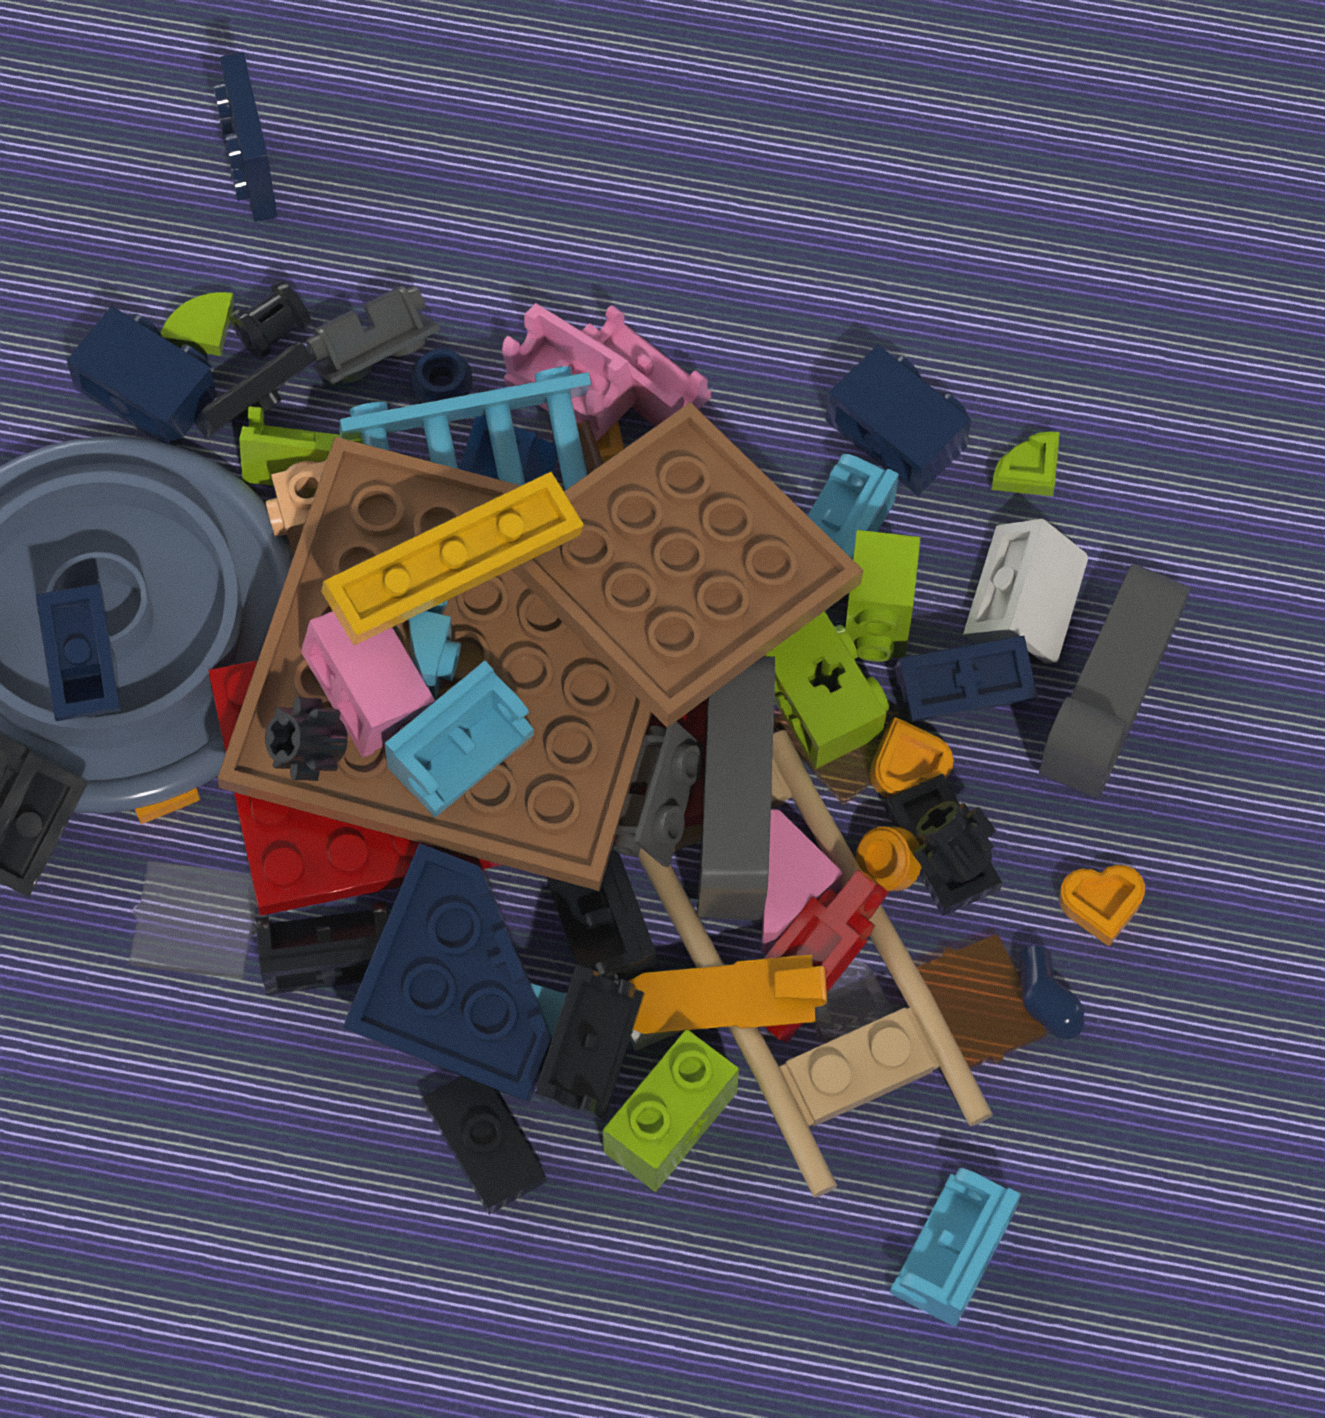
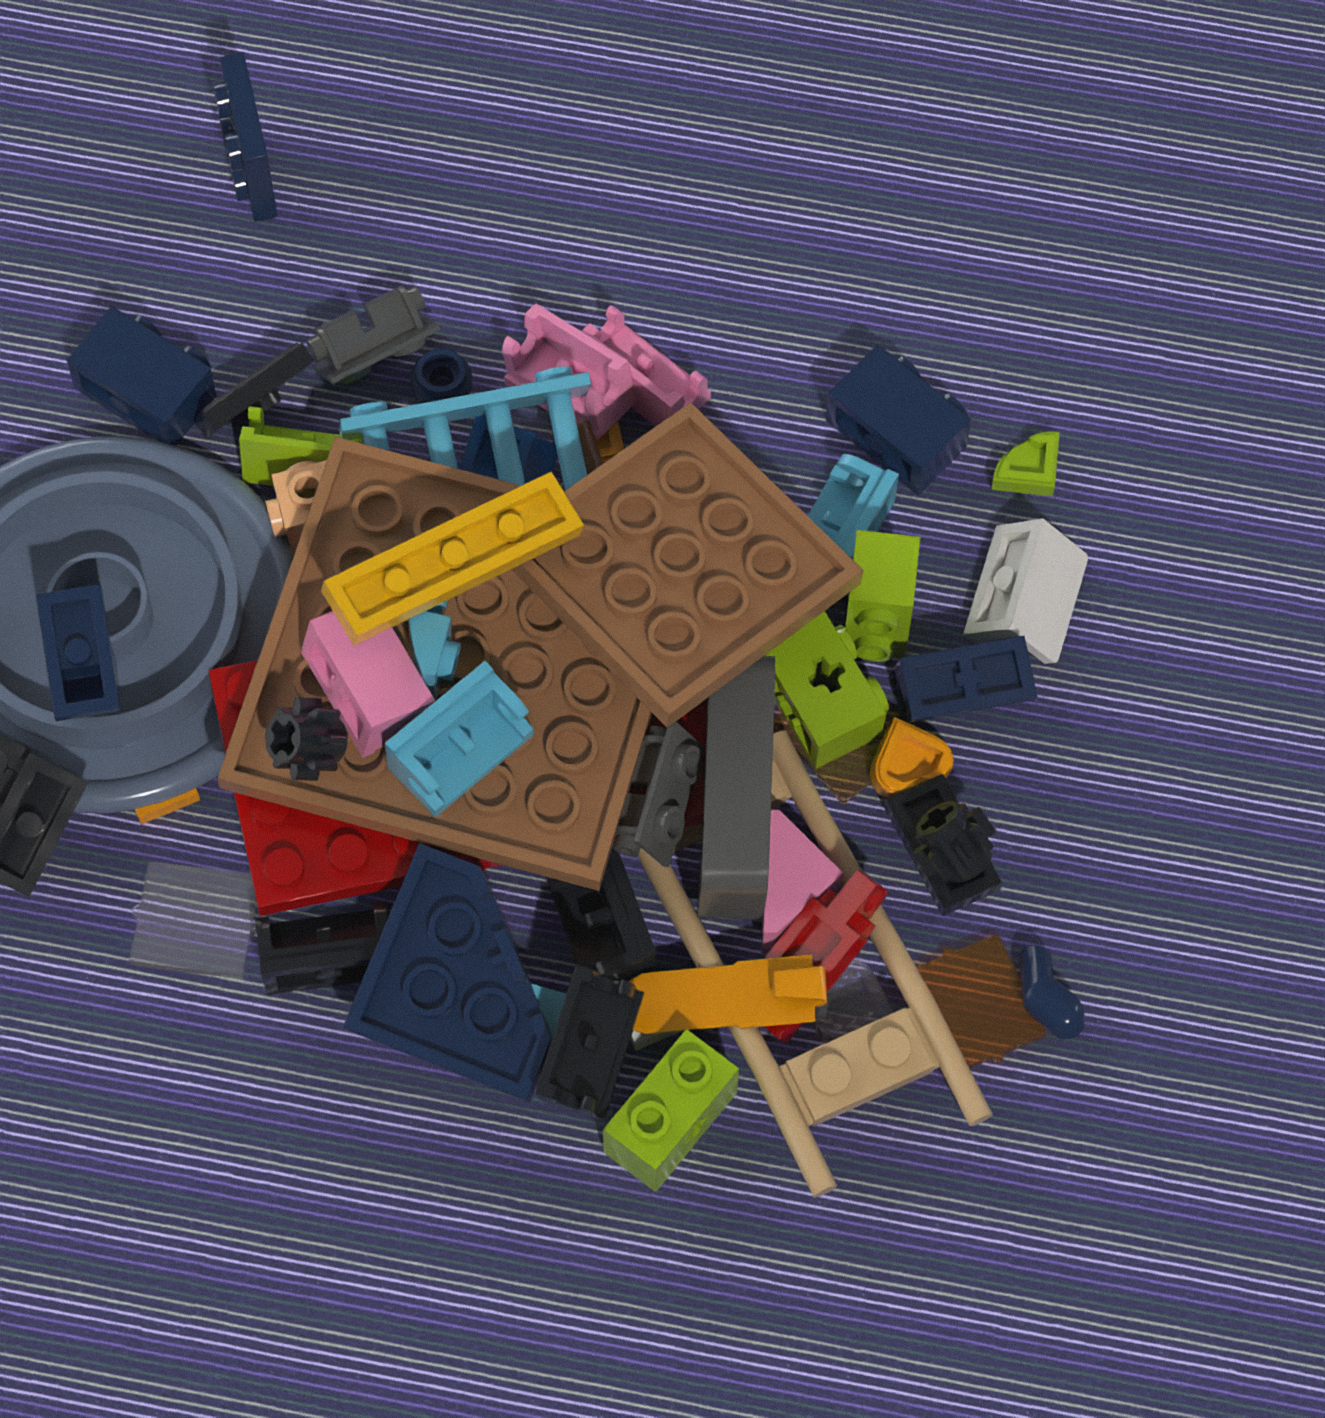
lime tile [161,292,234,356] -> none
black bush [229,280,311,360] -> none
black plate [422,1076,546,1215] -> none
light orange tile [856,826,922,891] -> none
medium azure hinge [890,1168,1021,1327] -> none
dark grey beam [1039,563,1191,799] -> none
light orange tile [1059,864,1145,946] -> none

